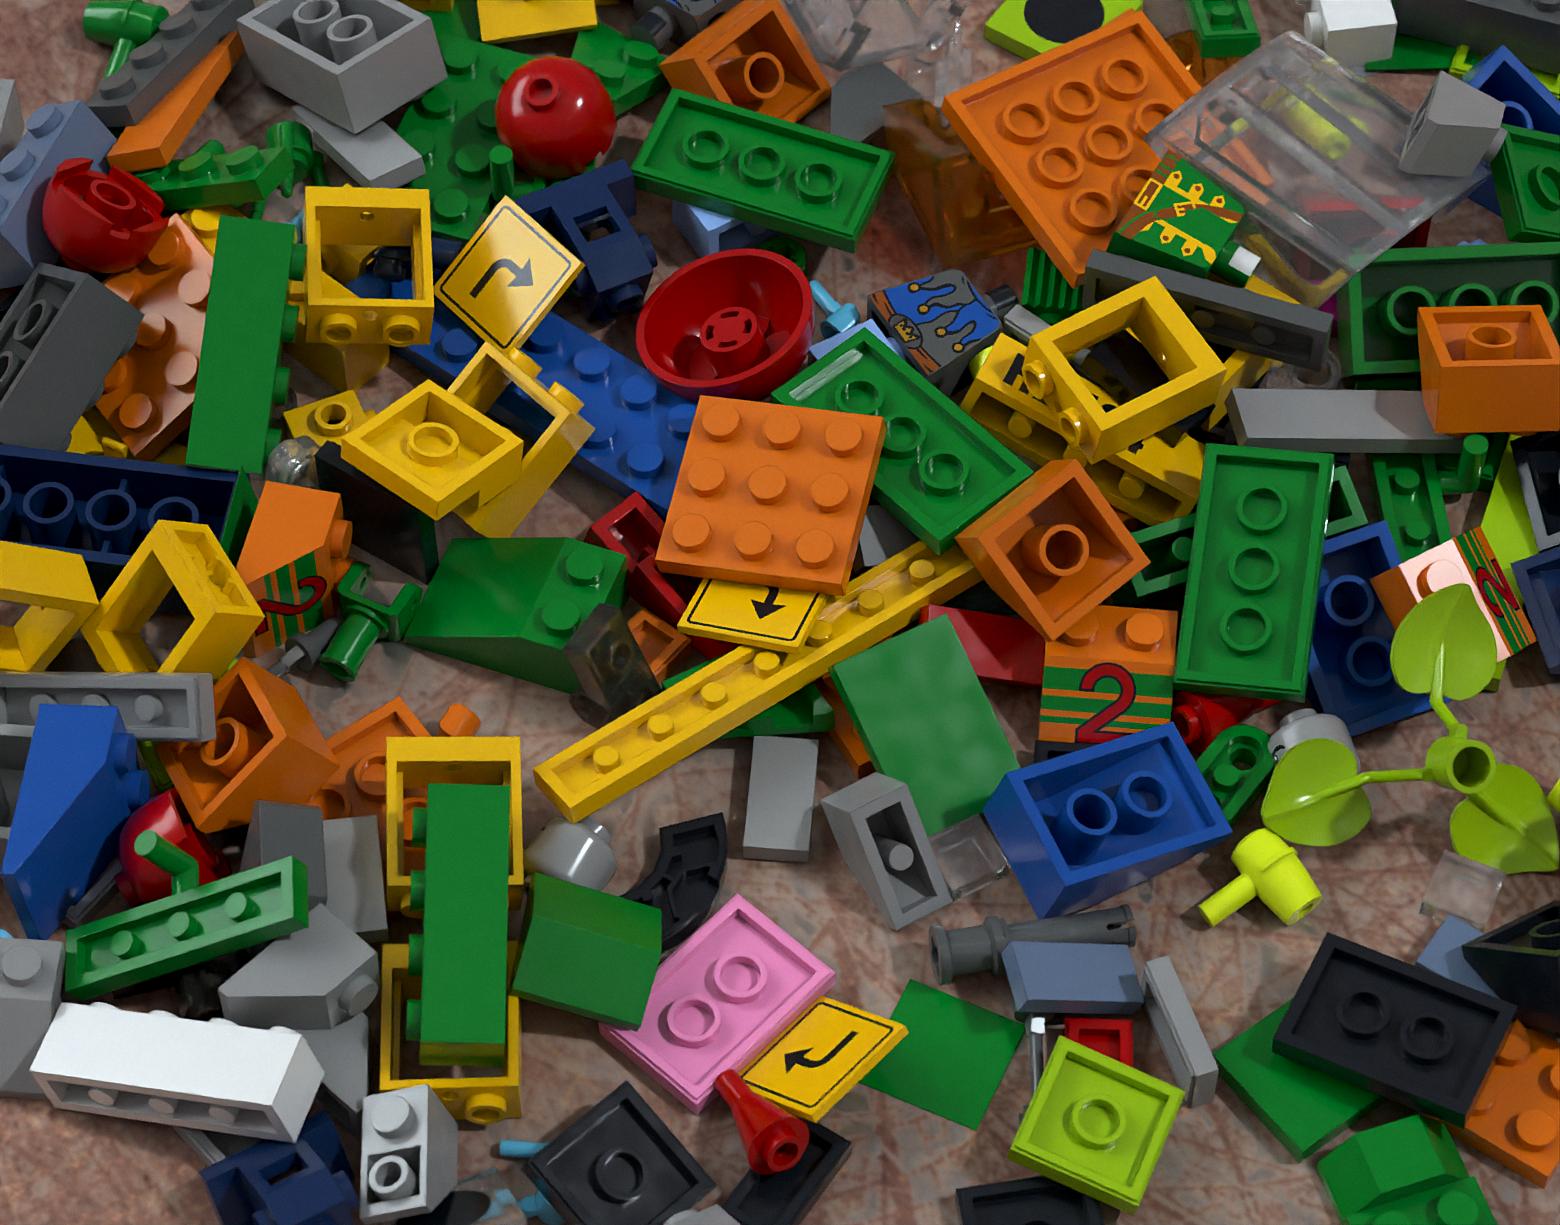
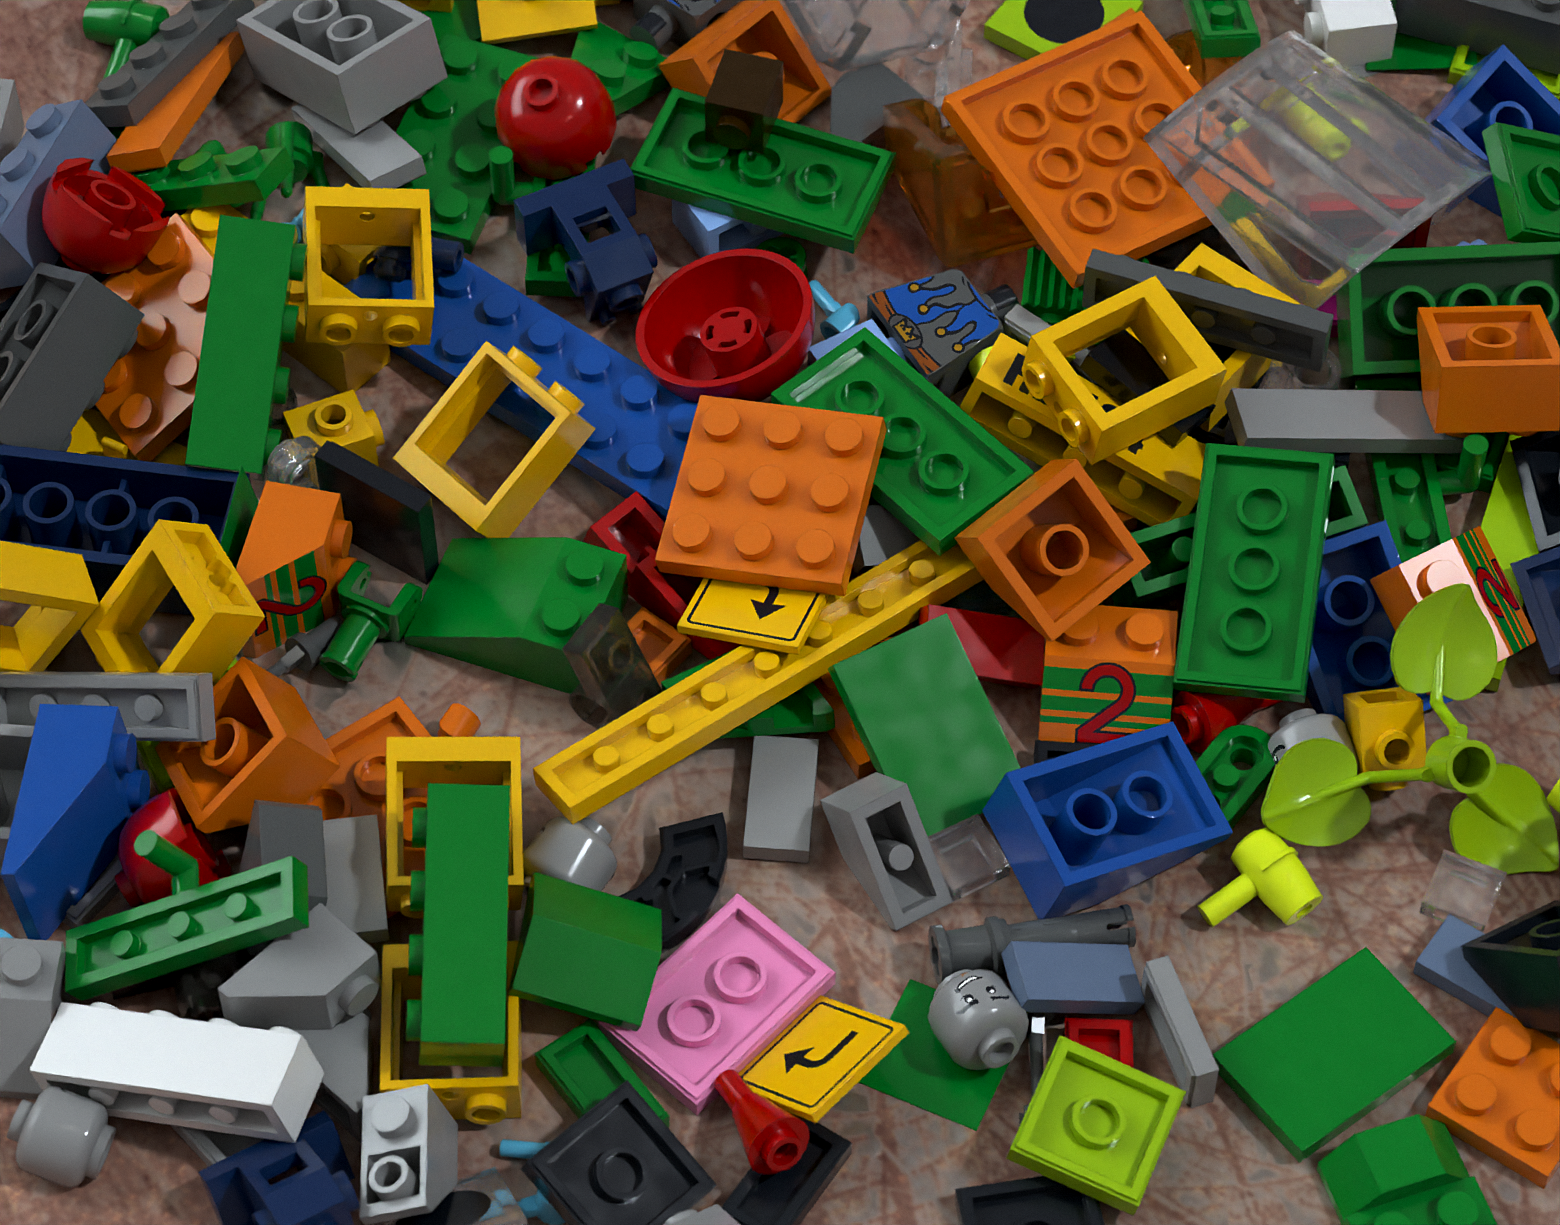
yellow plate [341,379,524,521] -> none
yellow piece [434,195,585,354] -> none
torso [1106,150,1262,288] -> none
black plate [1272,932,1518,1129] -> none
light grey slope [1398,70,1508,178] -> none
none -> light grey head [7,1086,116,1188]
none -> green tile [535,1018,670,1128]
none -> dark brown brick [705,49,783,154]
none -> light grey head [928,969,1029,1070]
none -> yellow brick [1343,687,1427,791]

